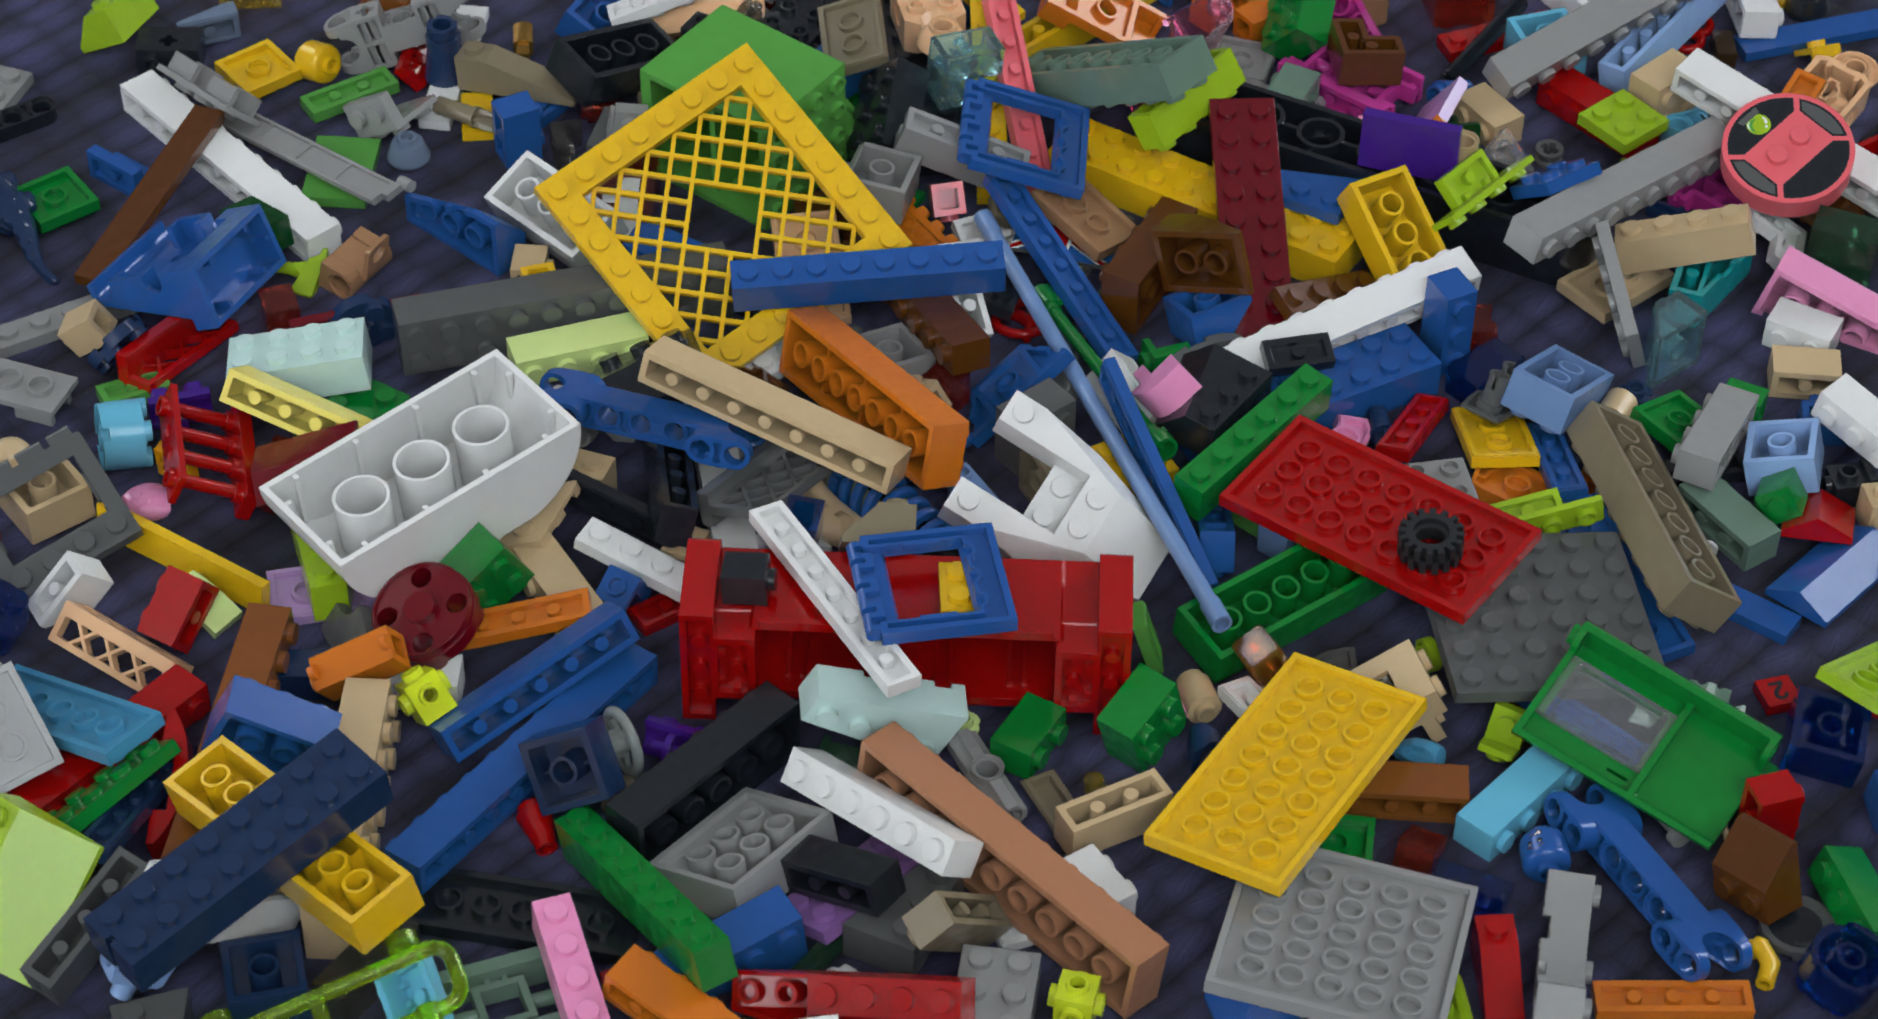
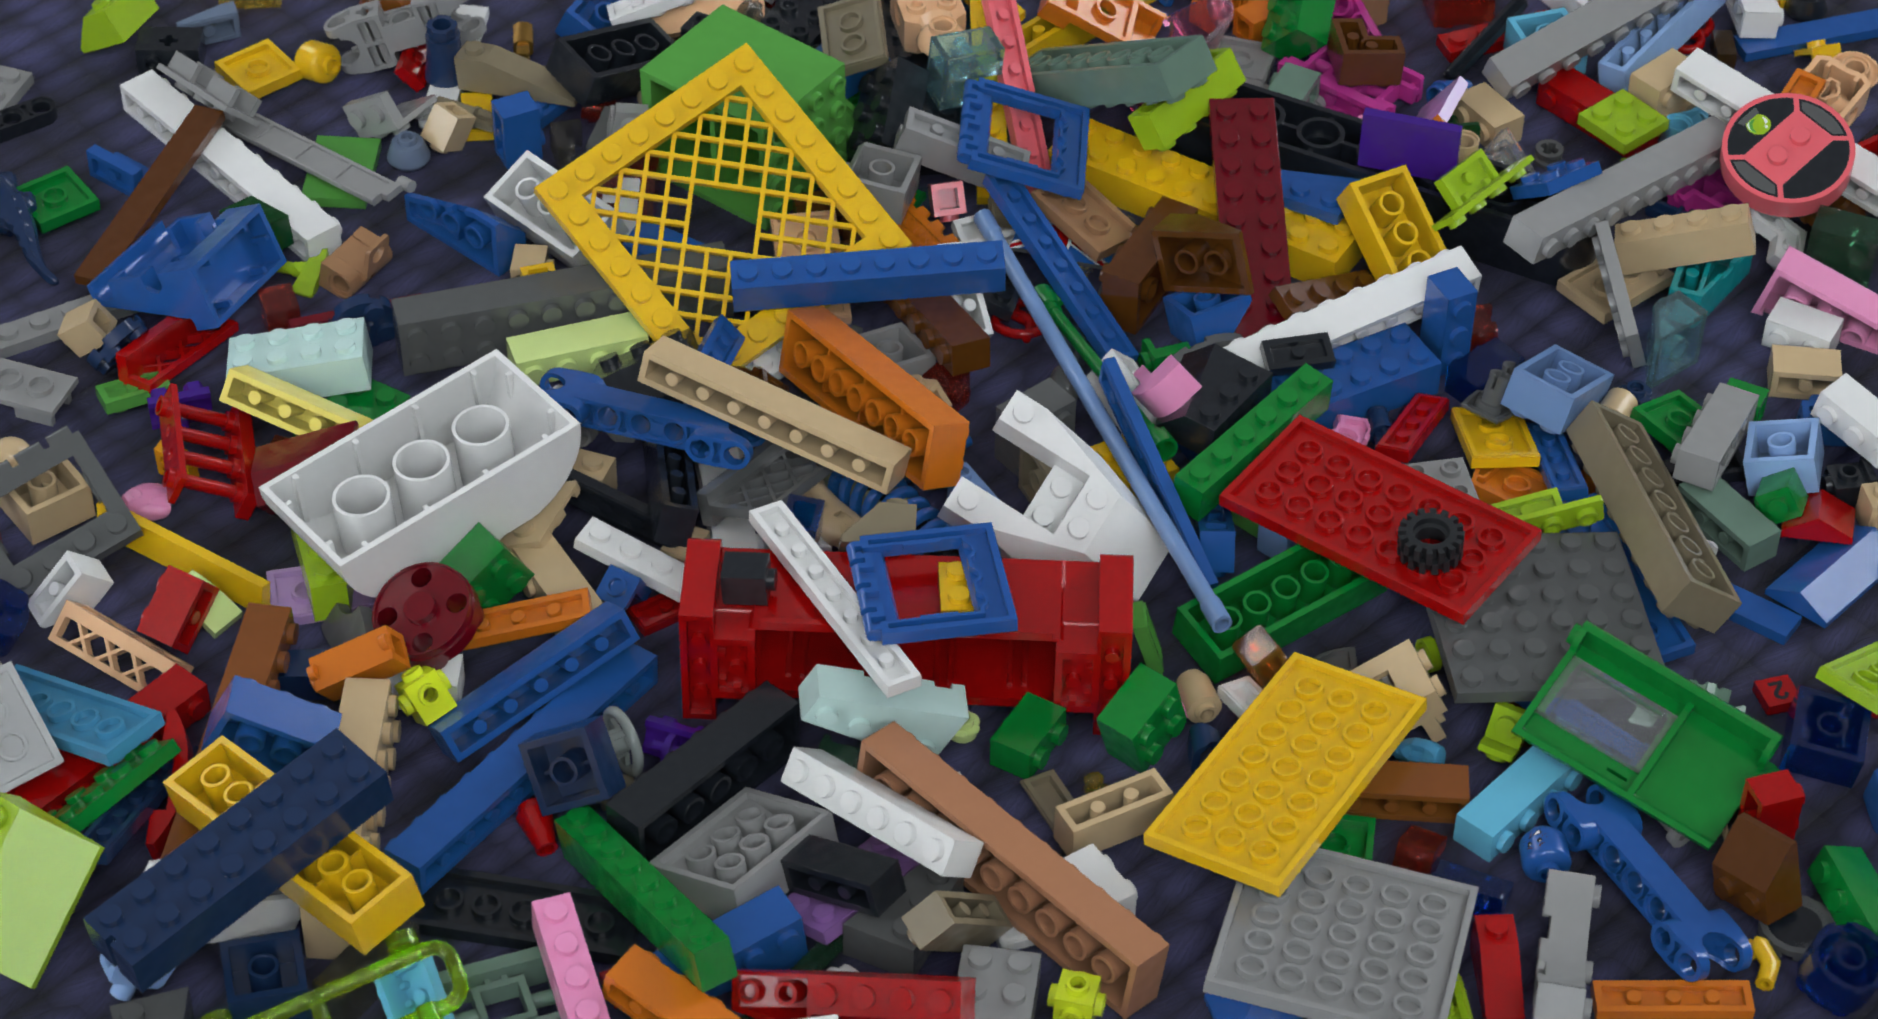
dark grey brick [20,846,148,1007] -> none
medium azure brick [94,397,153,471] -> none
bright green plate [299,66,400,123] -> none
light grey piece [947,728,1027,822] -> none
blue wing [969,344,1076,449] -> none
none -> tan brick [421,101,477,154]
none -> blue plate [697,314,745,366]

